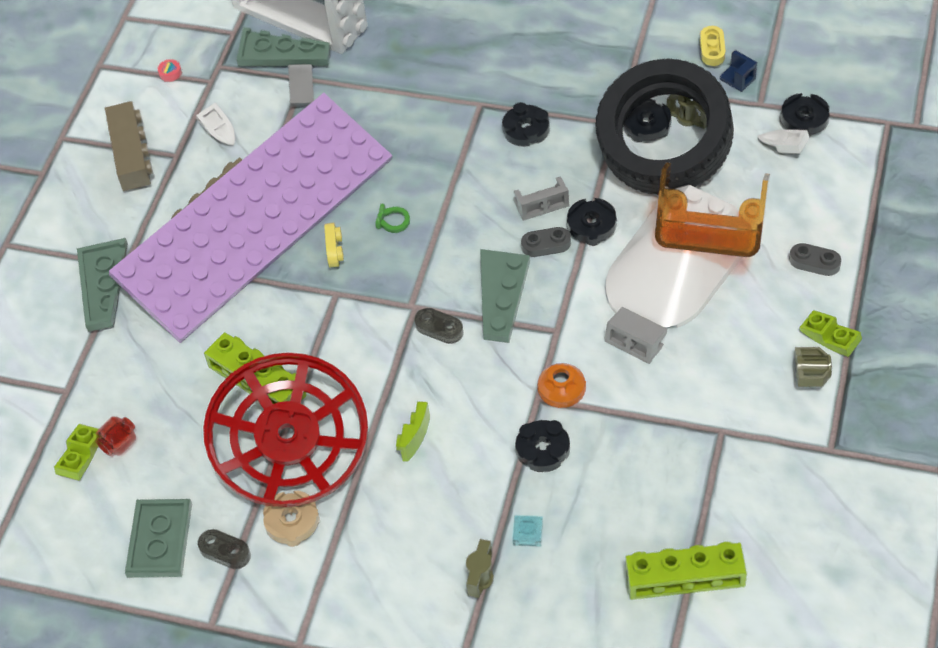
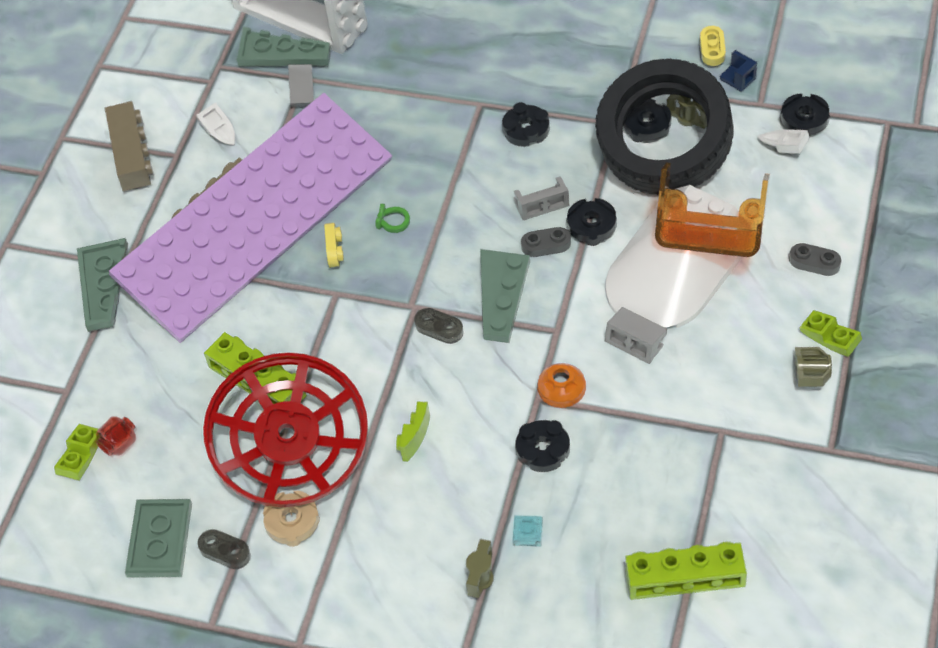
coral tile [158,59,182,82] -> none

